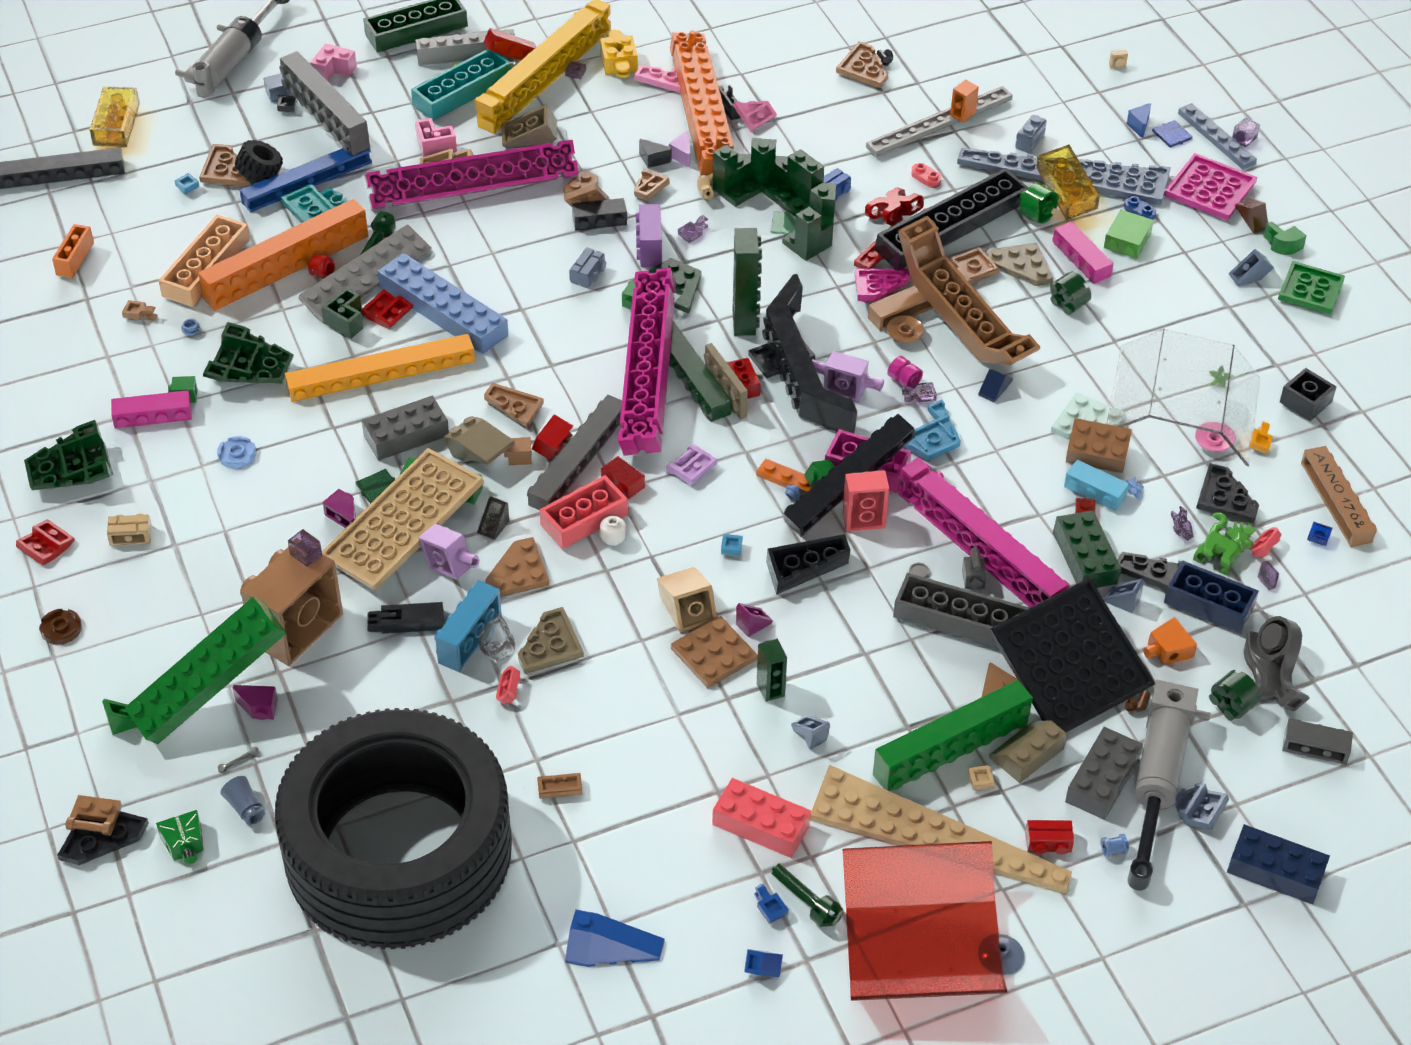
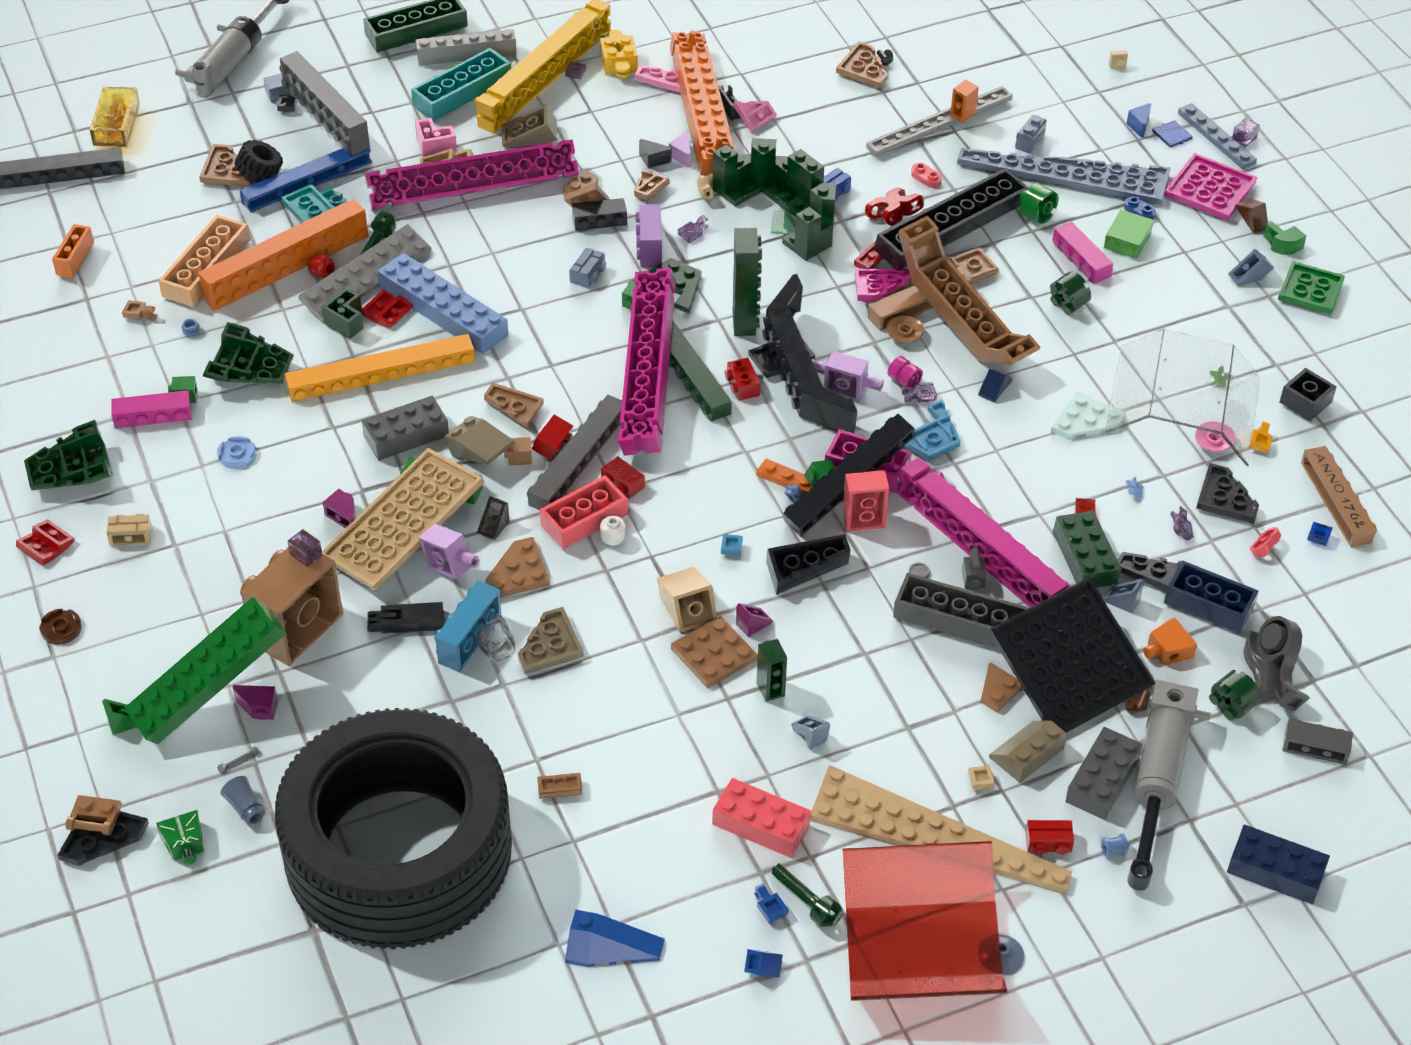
dark azure plate [174,173,200,194] -> none
bright pink brick [310,44,357,81] -> none
clear green piece [355,469,395,504] -> none
red brick [483,28,537,60] -> none
coral plate [496,666,520,705] -> none
lavender plate [665,444,717,486] -> none
dark tan plate [703,343,747,420] -> none
green brick [873,680,1033,791] -> none
plate [985,243,1053,286] -> none
clear yellow brick [1036,144,1100,220] -> none
medium azure brick [1064,460,1129,511] -> none
medium nougat brick [1066,418,1132,473] -> none
sand blue slope [1175,783,1229,830] -> none
bright green animal [1193,513,1256,576] -> none
clear purple plate [1257,561,1279,590] -> none

